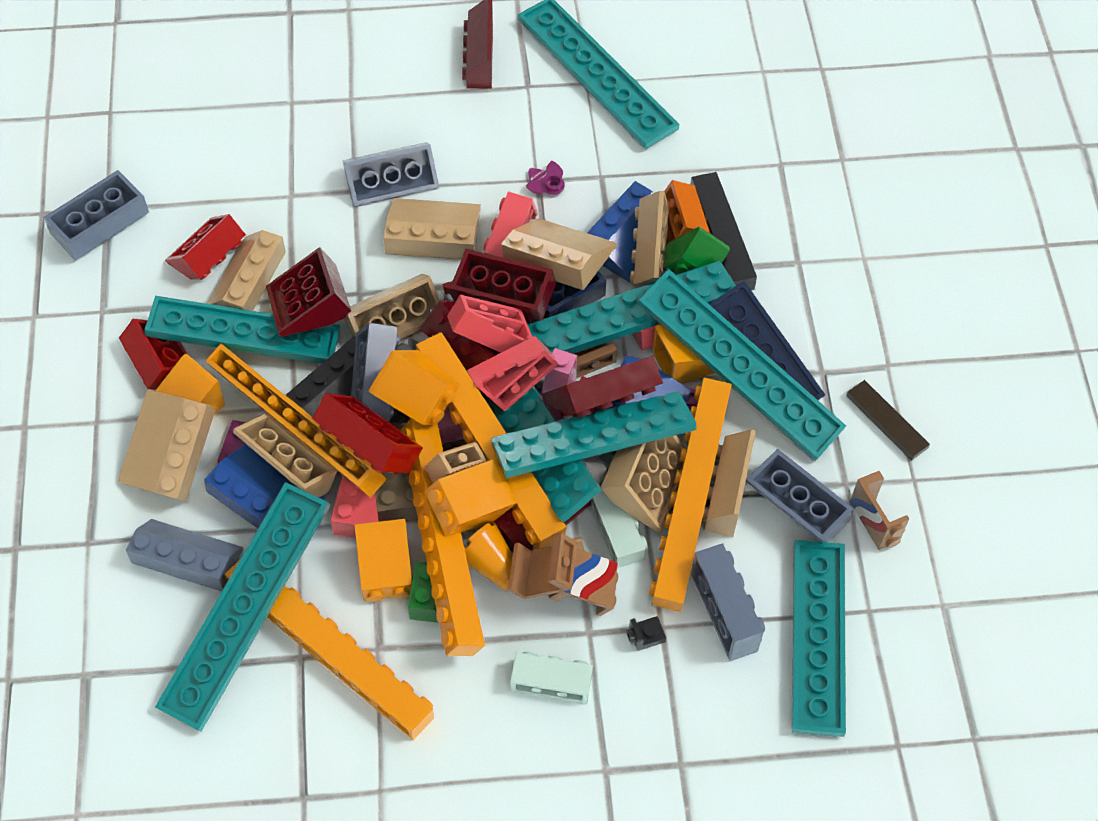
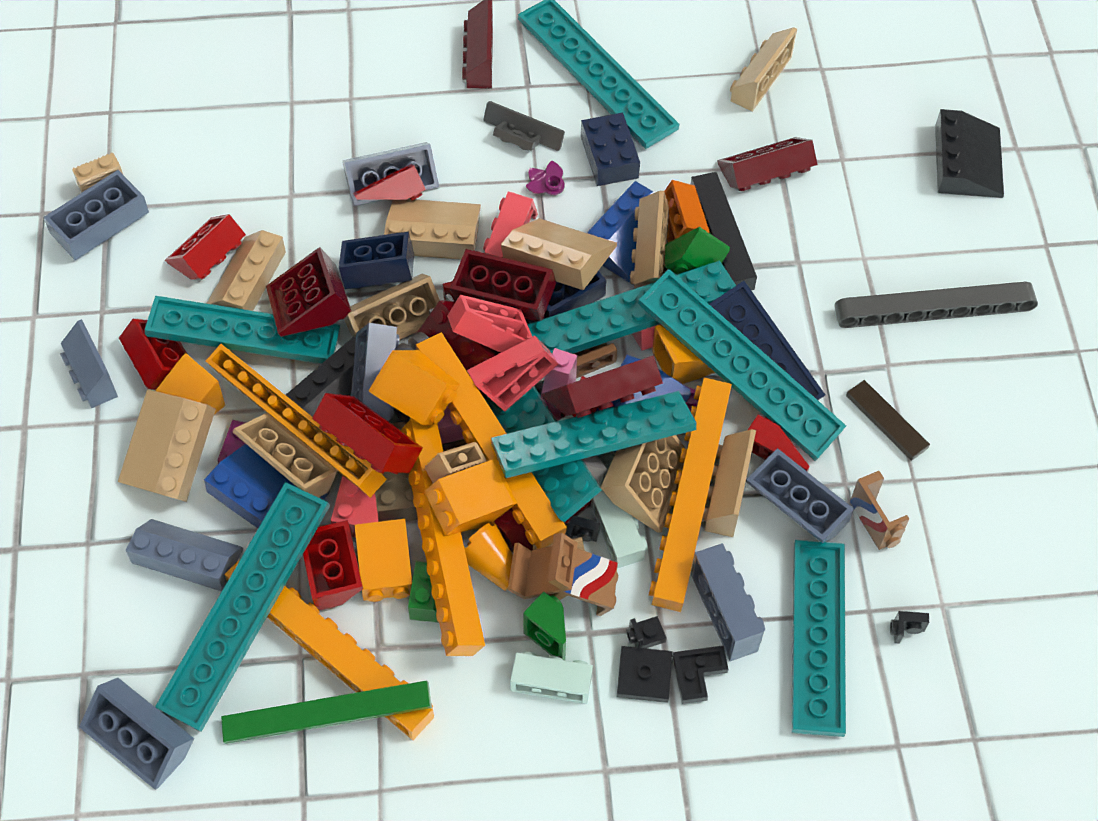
none -> sand blue slope [60,319,118,408]
none -> tan brick [72,153,123,193]
none -> sand blue slope [79,678,195,790]
none -> green tile [221,680,432,744]
none -> red slope [303,520,363,611]
none -> dark blue brick [338,231,414,290]
none -> slope [353,164,426,200]
none -> dark grey bracket [483,101,565,151]
none -> green slope [523,591,566,660]
none -> black bracket [565,515,600,542]
none -> dark blue brick [581,112,640,186]
none -> black plate [617,646,673,703]
none -> black plate [672,645,729,704]
none -> dark red slope [717,137,818,191]
none -> tan slope [730,27,797,112]
none -> red slope [748,414,810,472]
none -> dark grey beam [834,281,1038,328]
none -> black bracket [890,611,930,644]
none -> black slope [935,109,1004,198]

